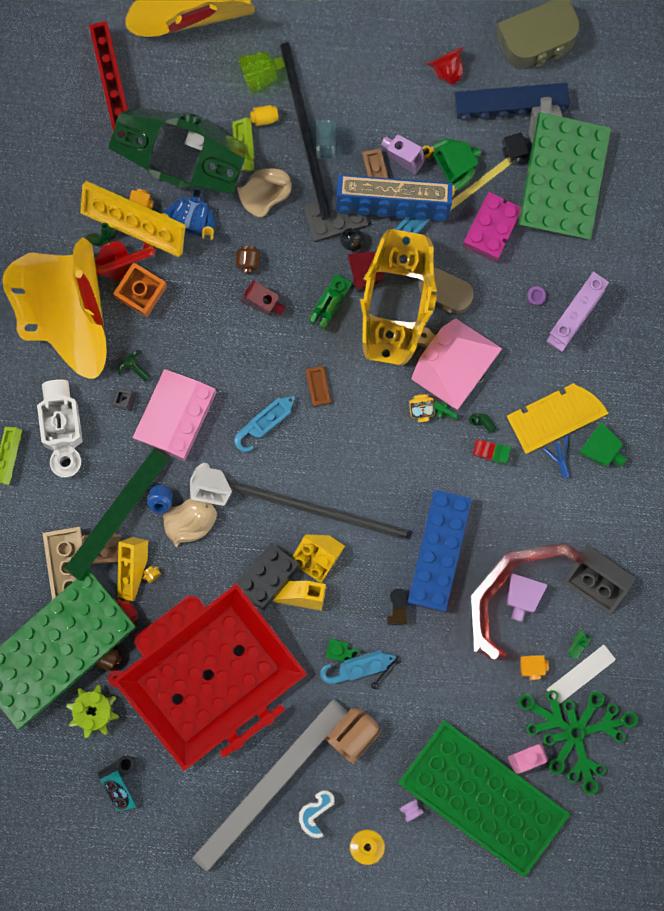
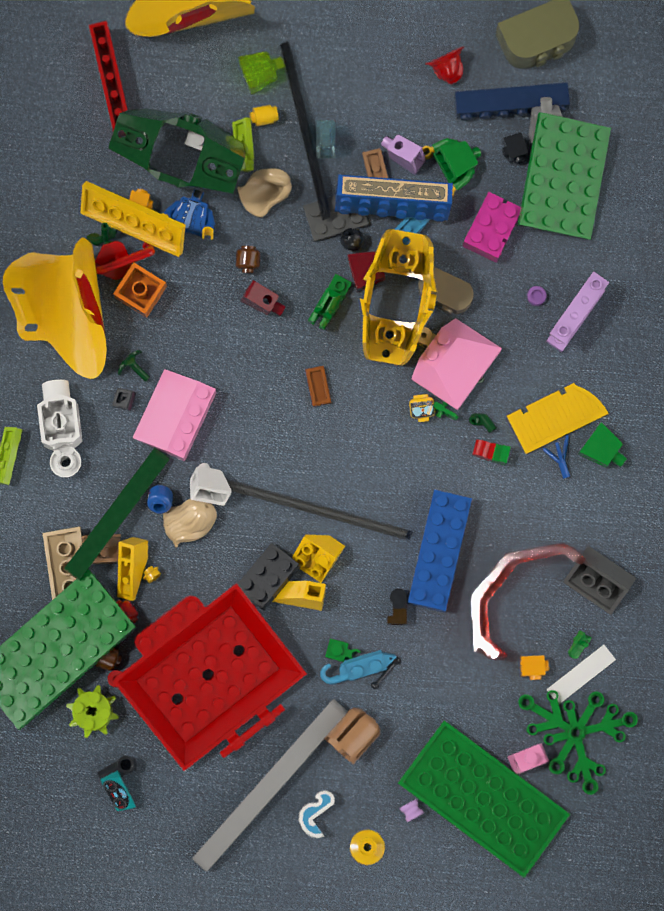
dark azure plate [234,396,295,452] -> none
light yellow sticker [450,158,513,211] -> none
lavender torso [507,573,547,622] -> none

